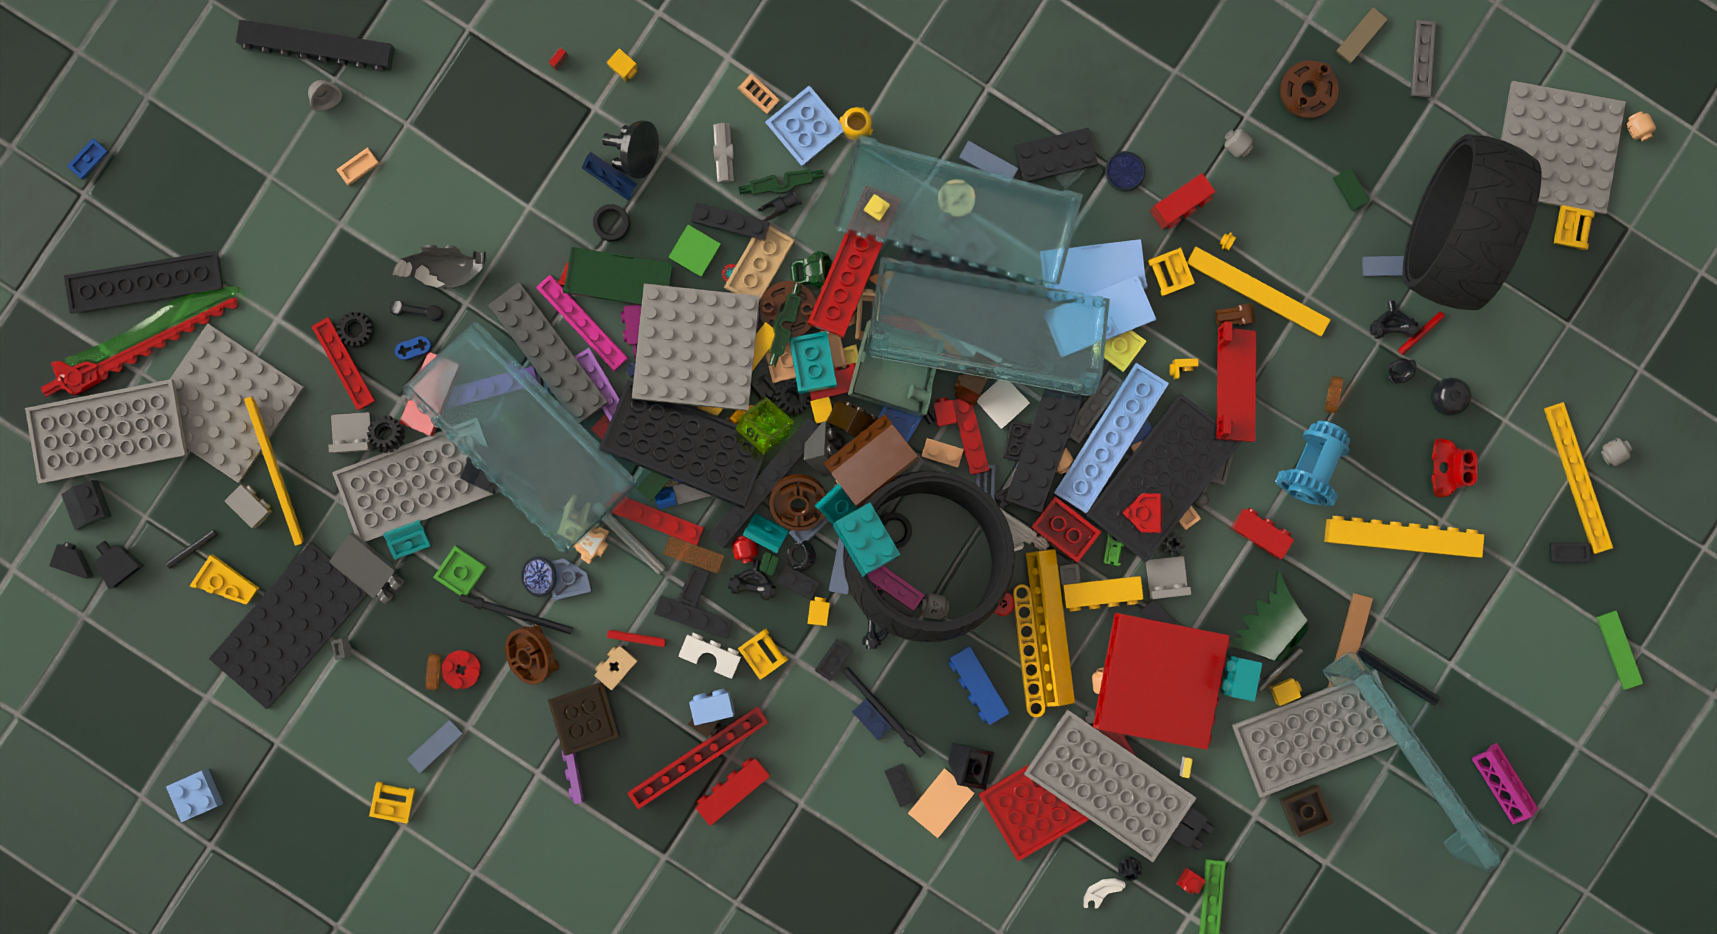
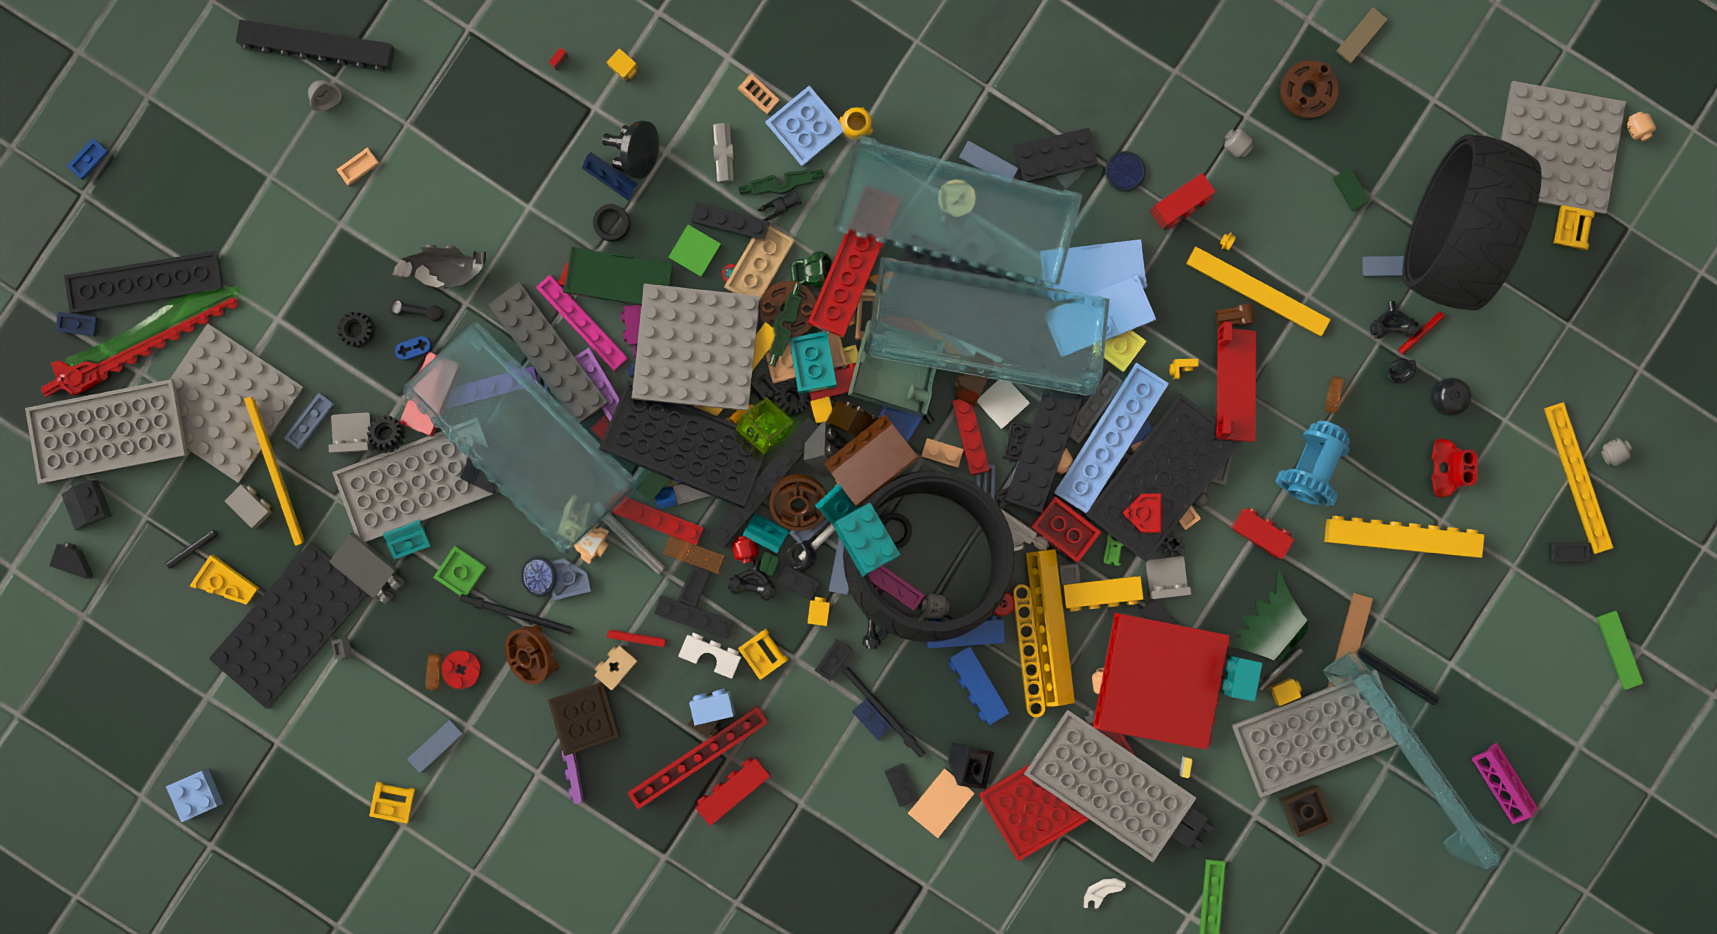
black torso [95,540,144,589] -> none
red plate [311,317,376,411] -> none
light yellow plate [863,194,890,221] -> none
red brick [933,397,957,427] -> none
black gear [1118,857,1142,881] -> none
yellow plate [1148,248,1195,296] -> none
red brick [1176,867,1206,894] -> none
flat silver tile [1410,20,1436,98] -> none
none -> dark blue plate [55,312,98,337]
none -> sand blue tile [284,393,335,450]
none -> white bar [798,524,835,562]
none -> blue brick [927,616,1005,648]

